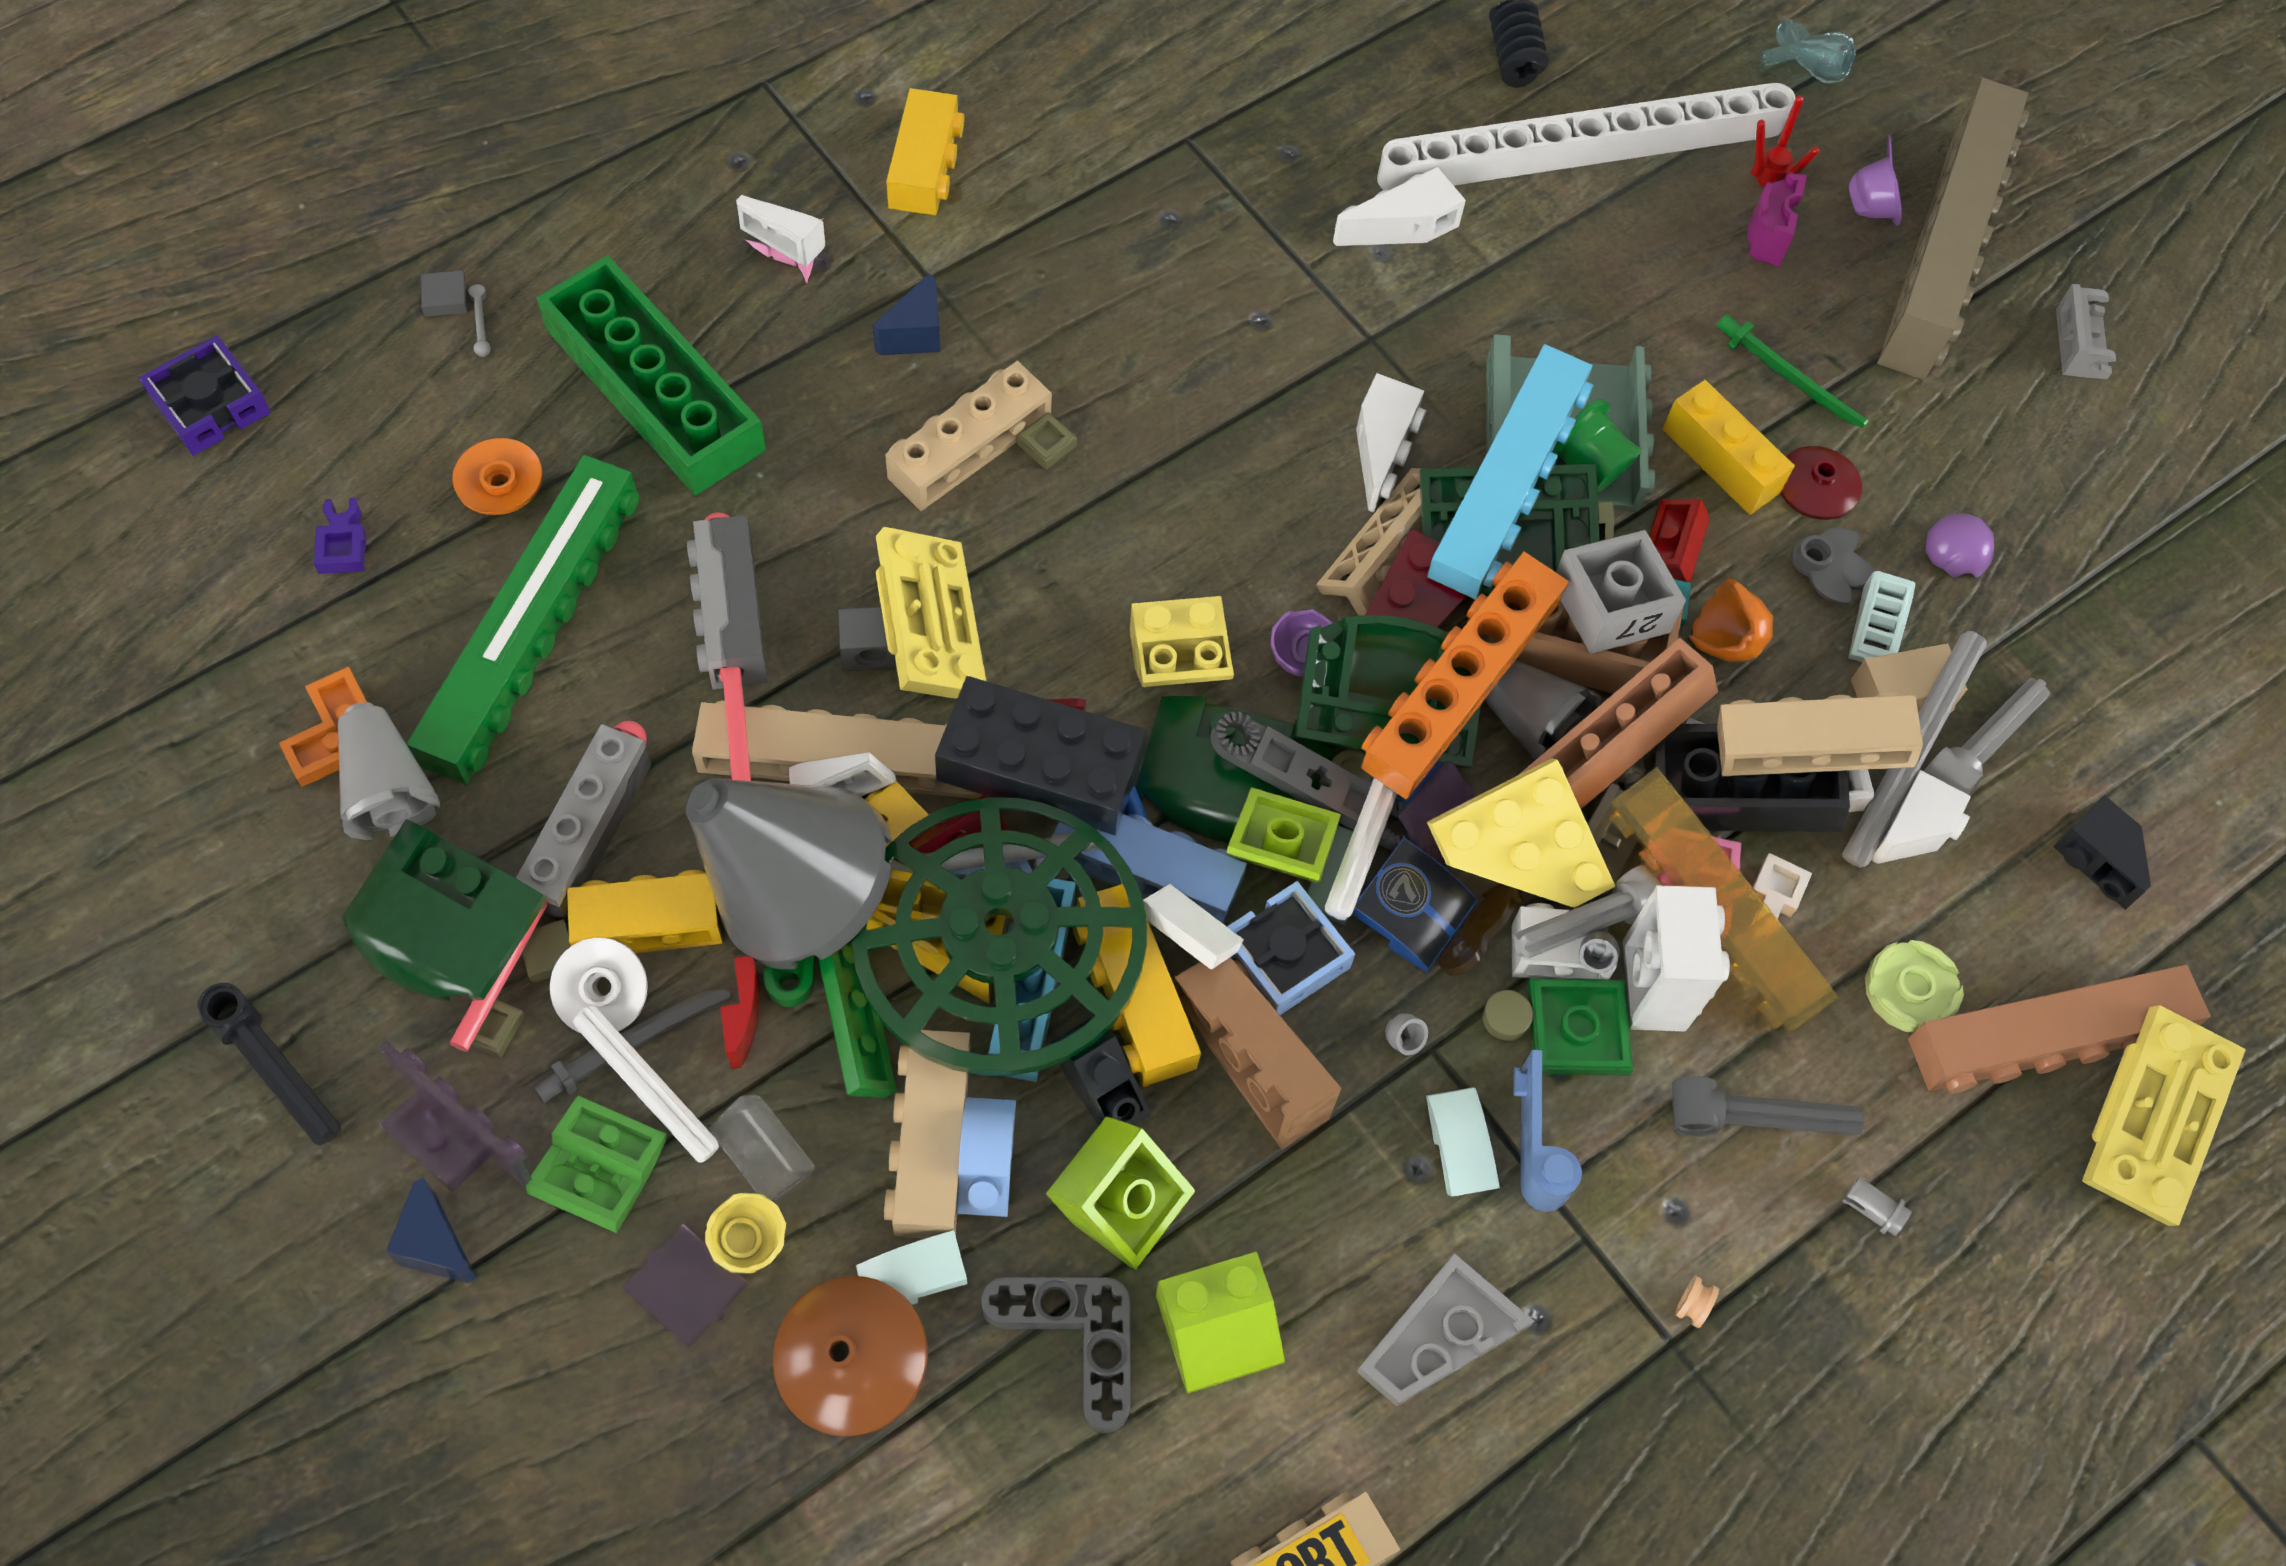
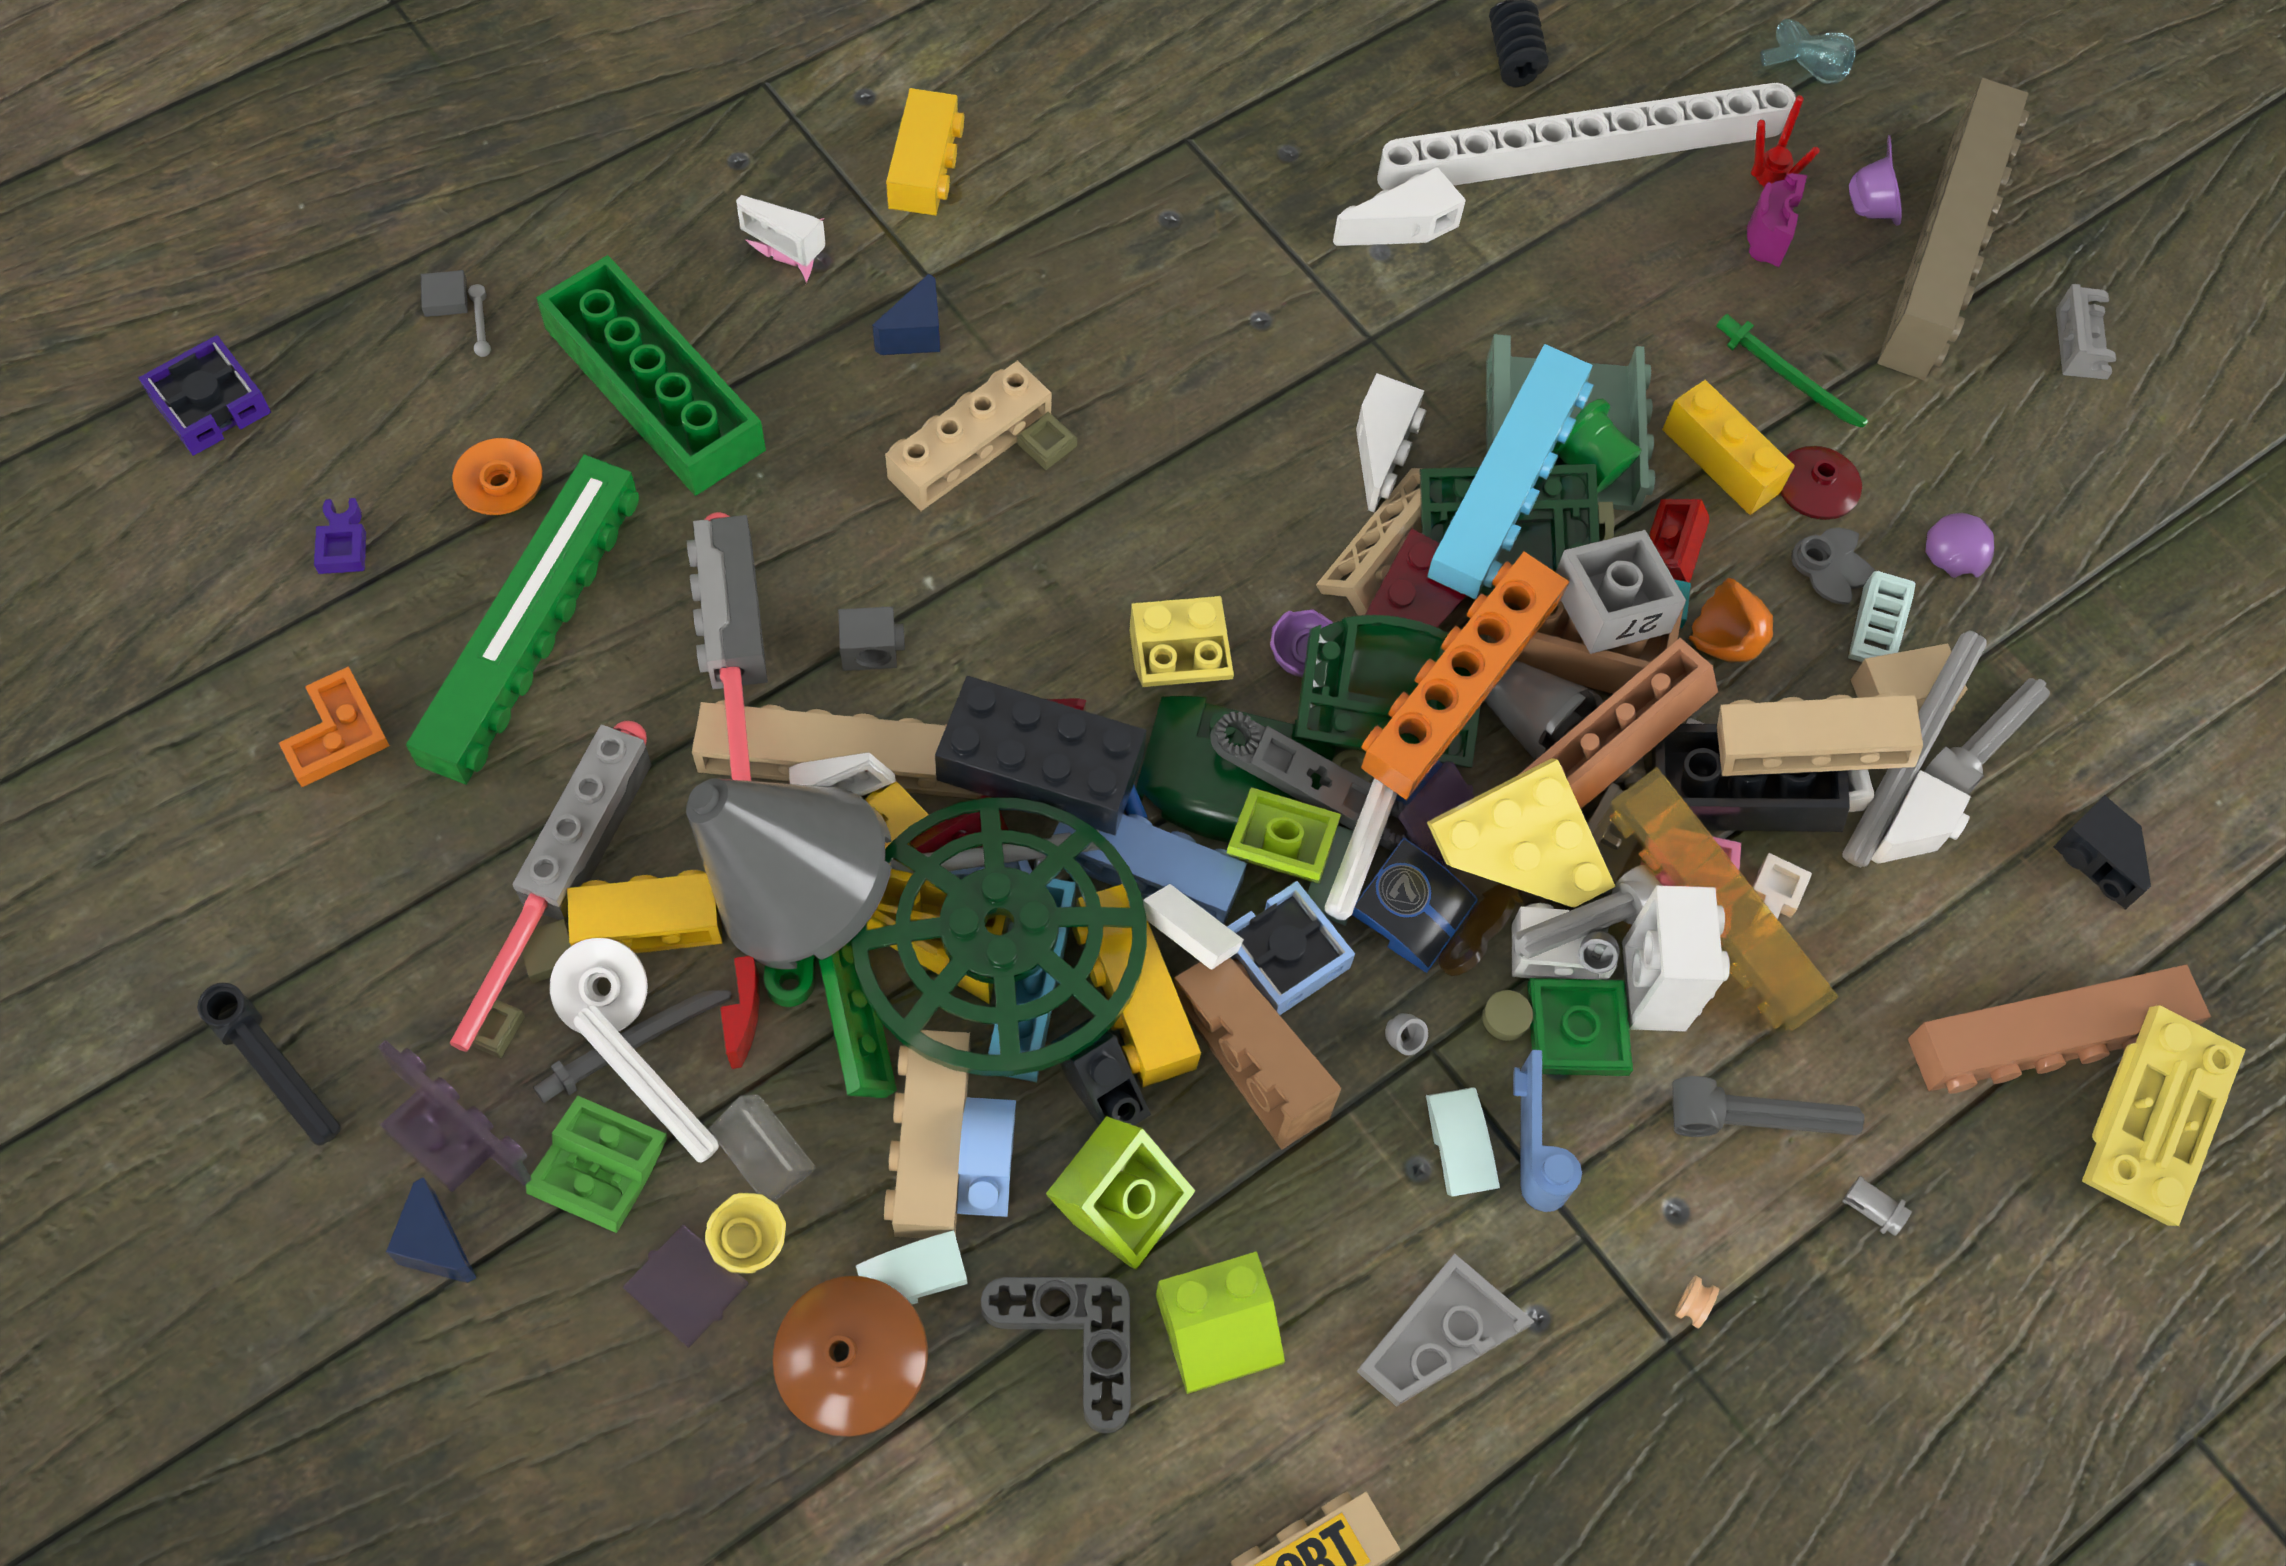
light grey cone [338,702,440,840] -> none
dark green slope [342,819,548,1001] -> none
light yellow piece [876,527,986,699] -> none
yellowish green tile [1865,940,1964,1033] -> none

